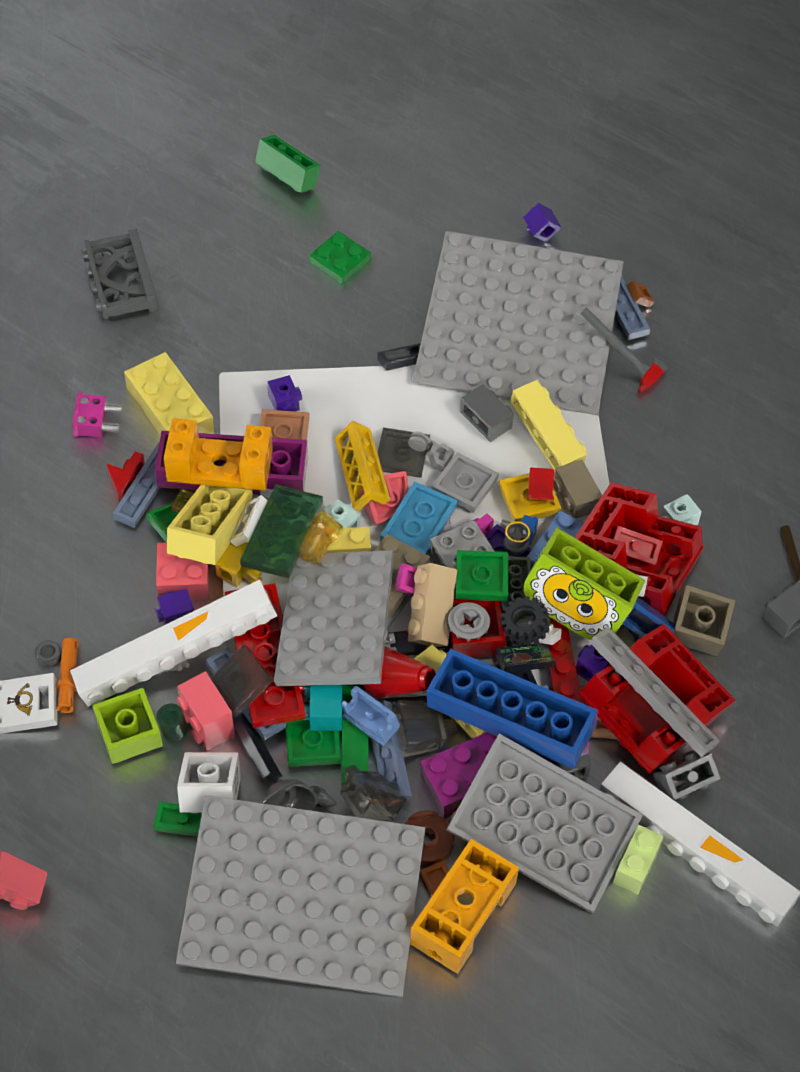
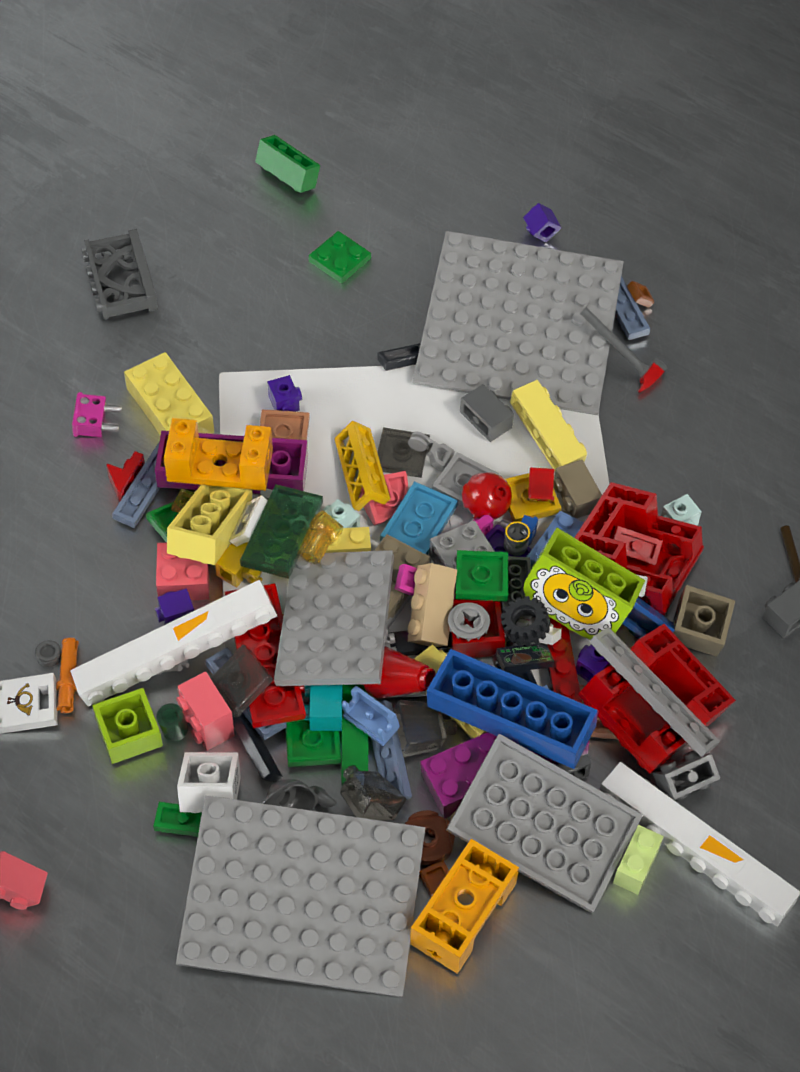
none -> red cylinder [462,472,512,520]

